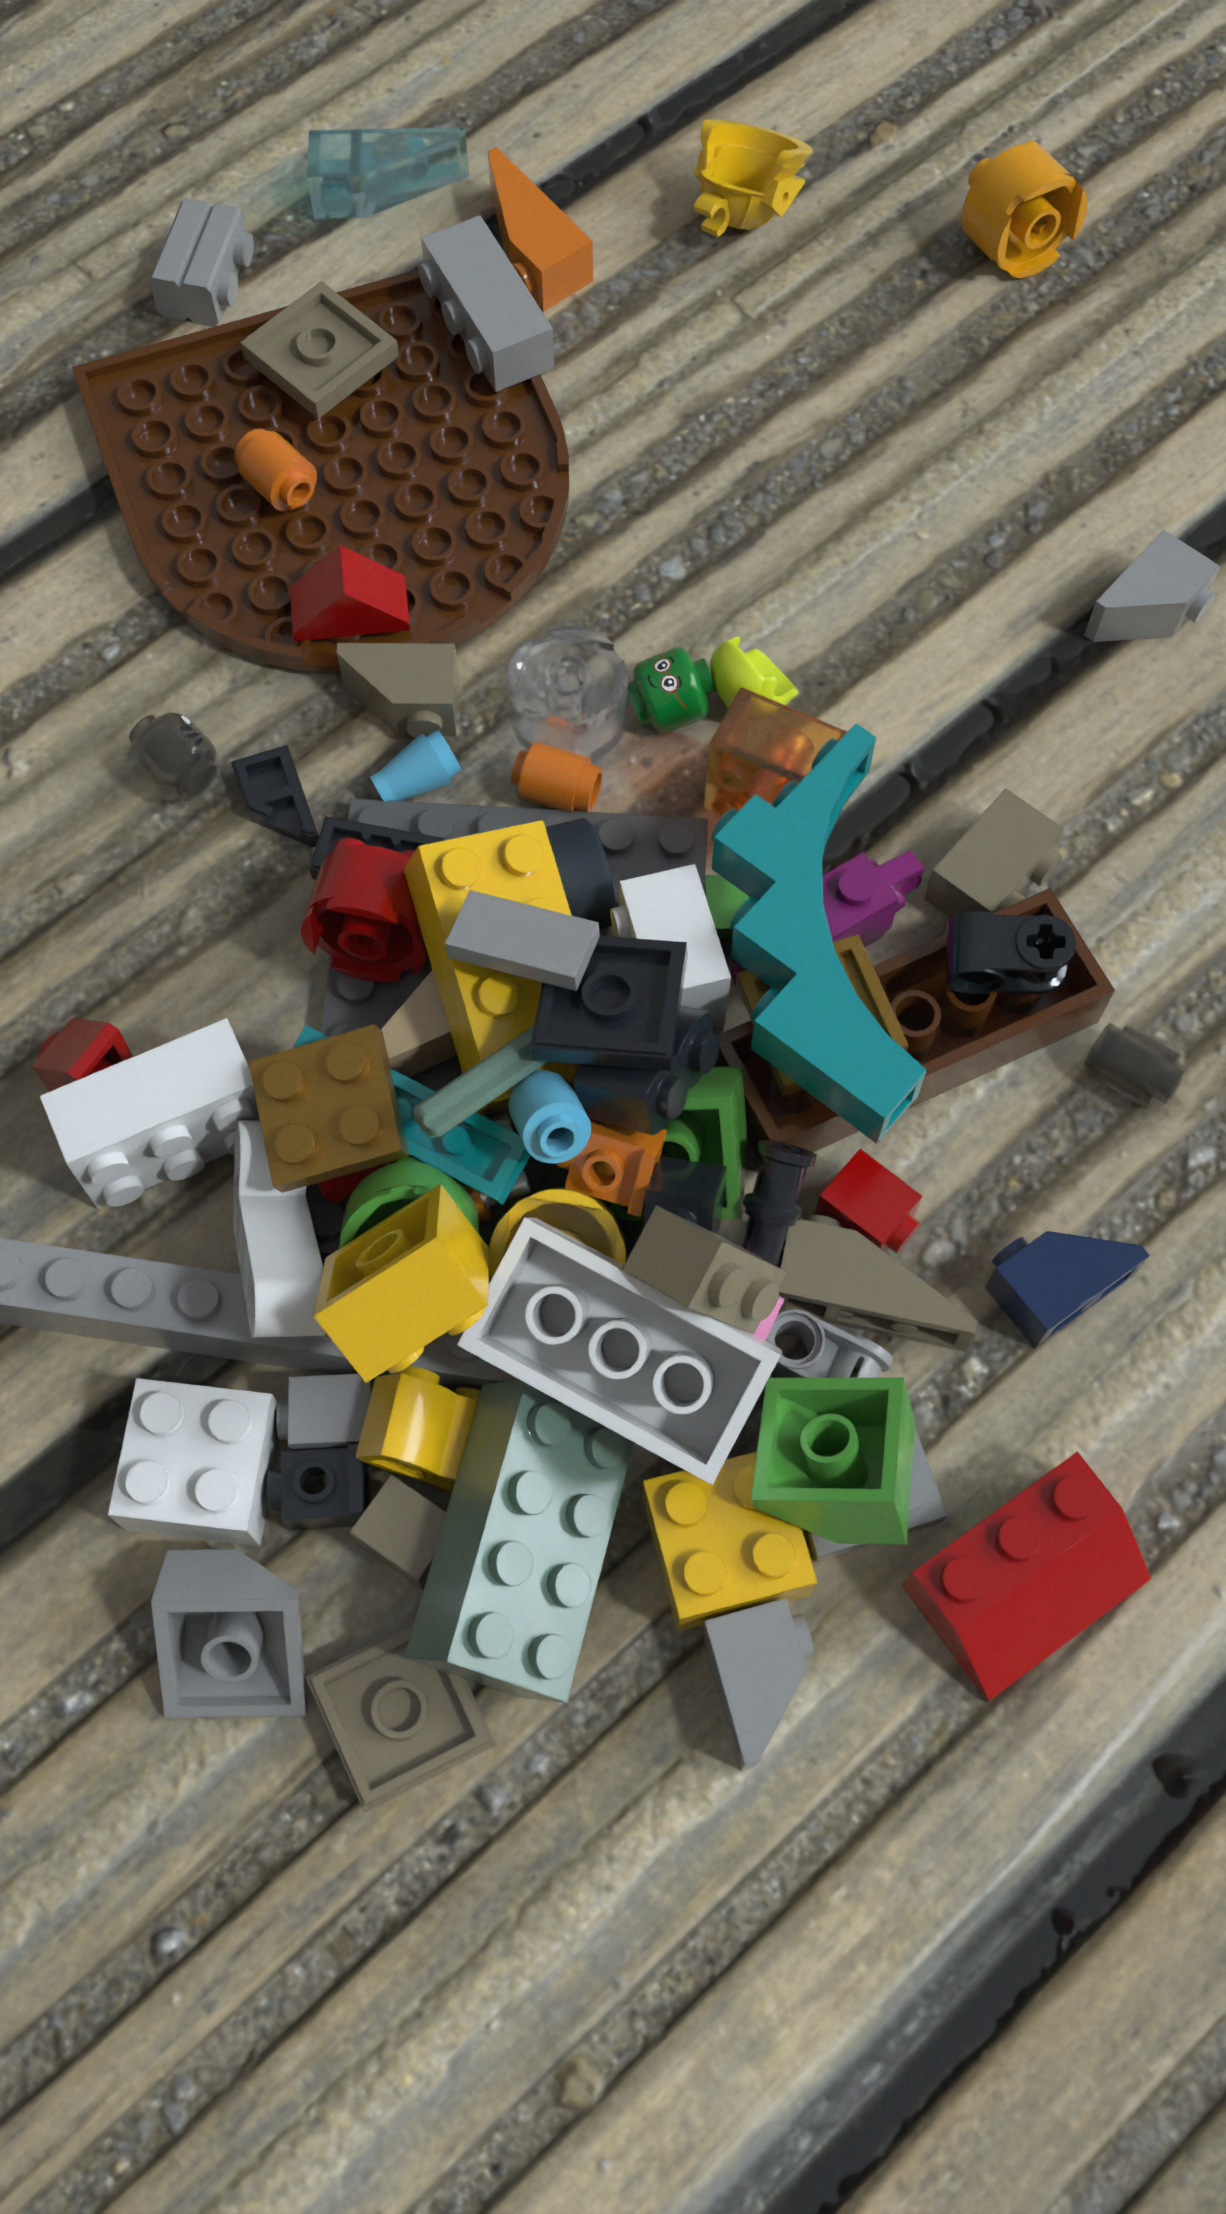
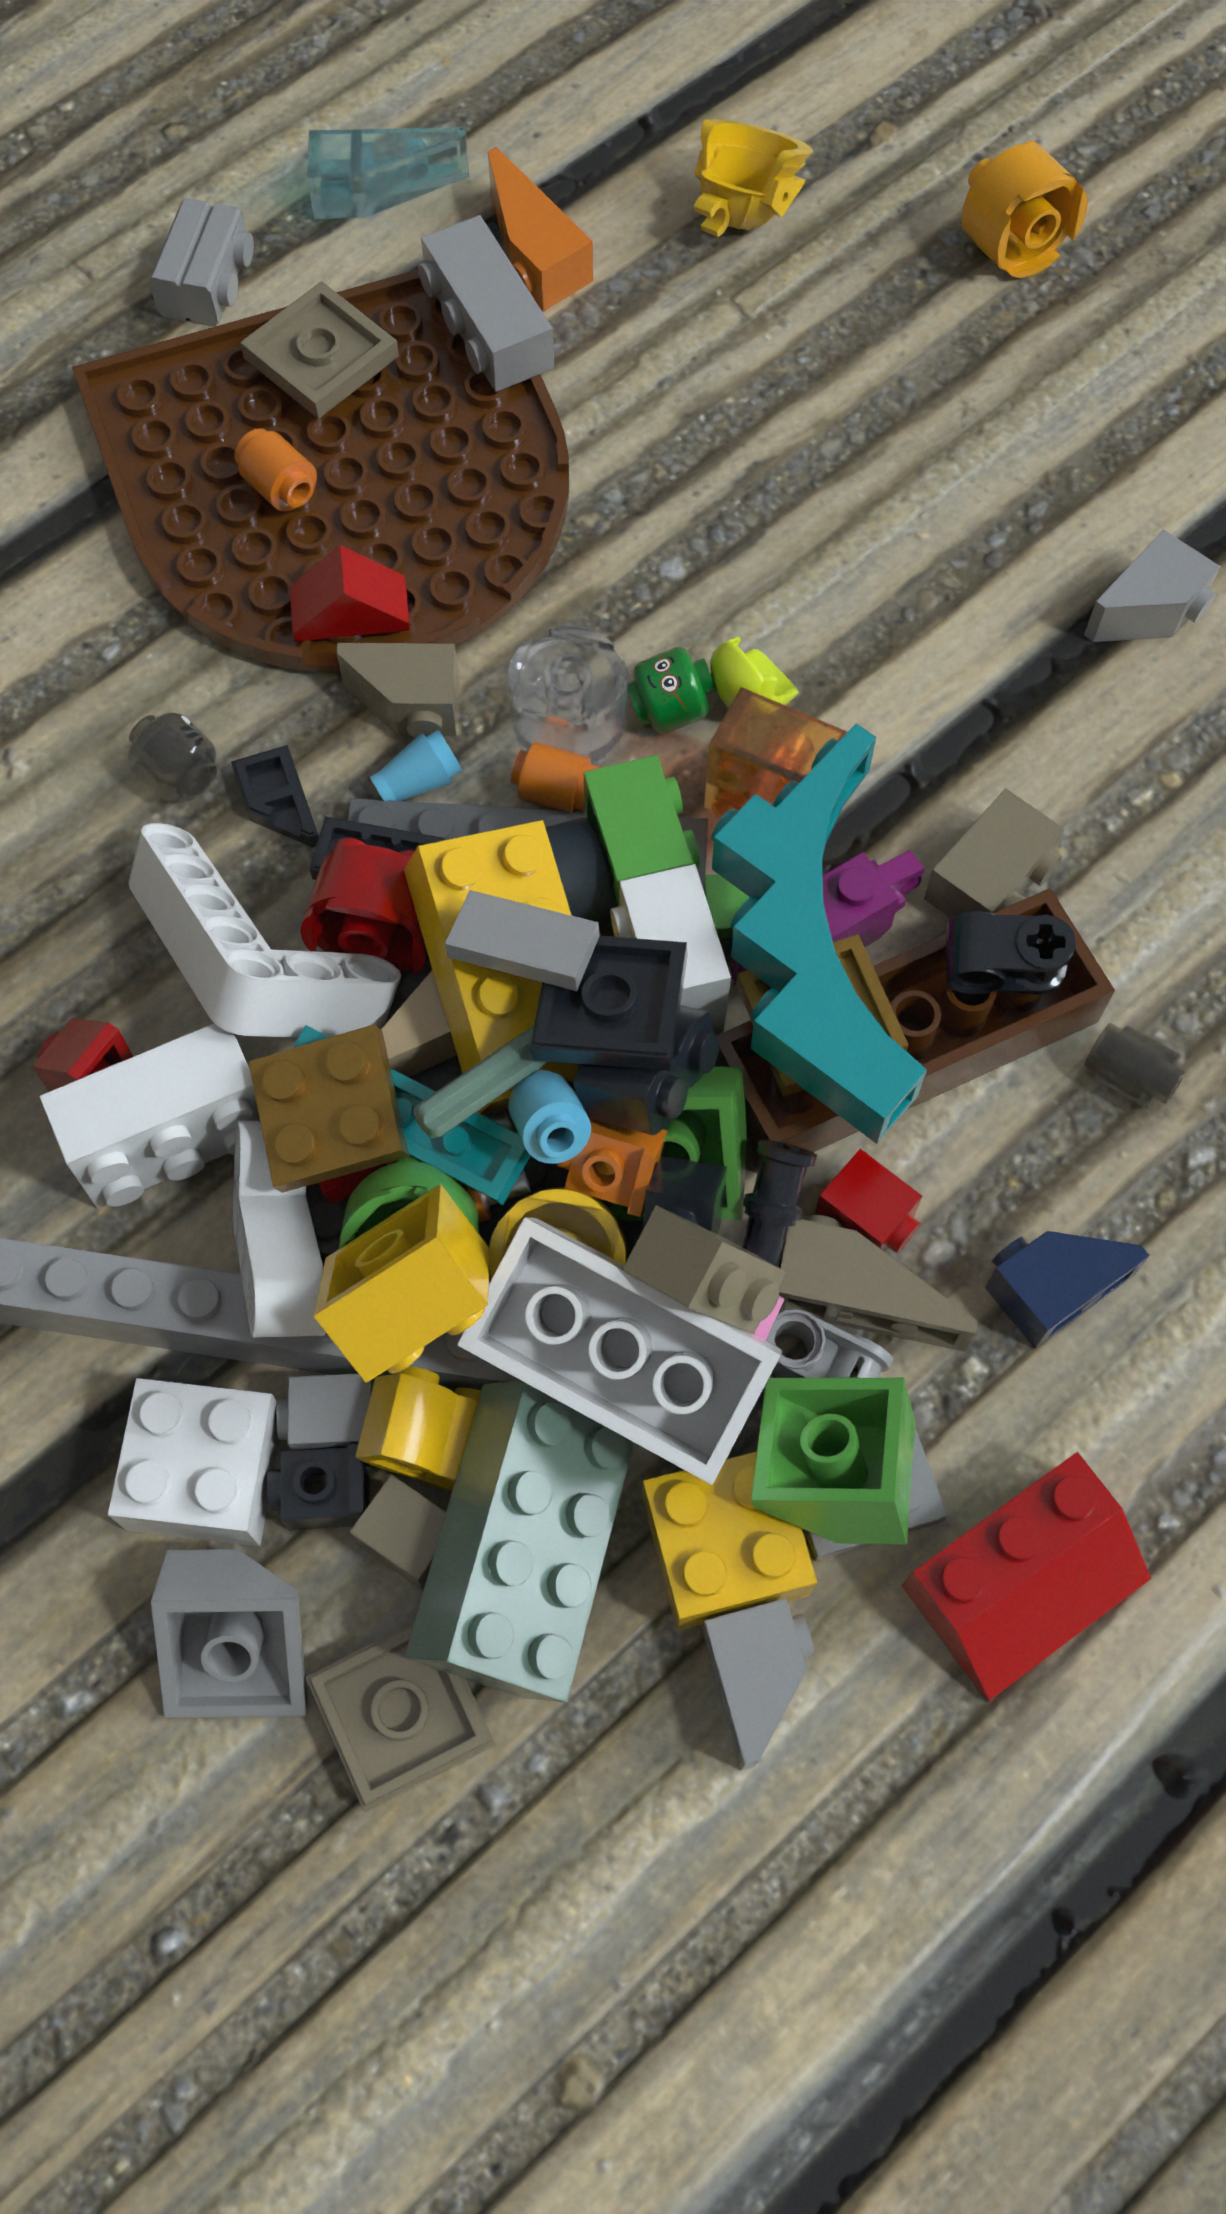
none -> white beam [128,823,401,1037]
none -> bright green brick [583,755,700,907]

